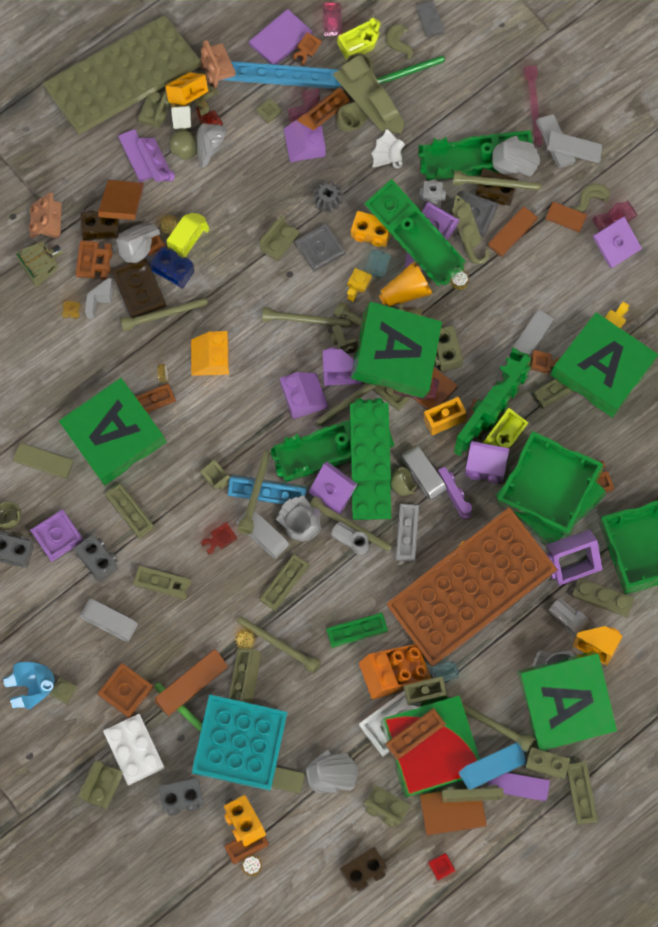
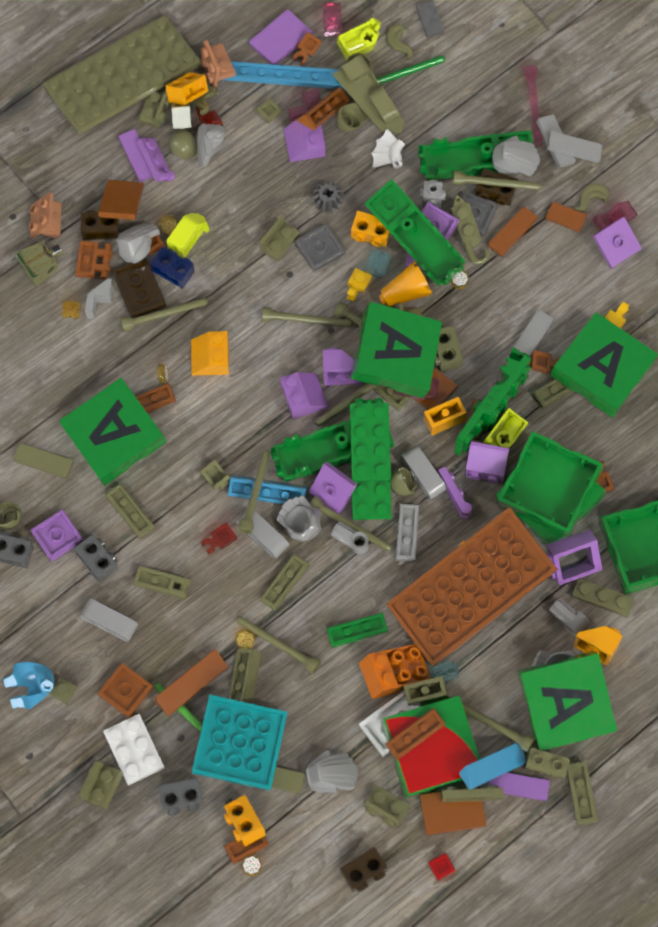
olive bracket [330,325,358,353] -> none

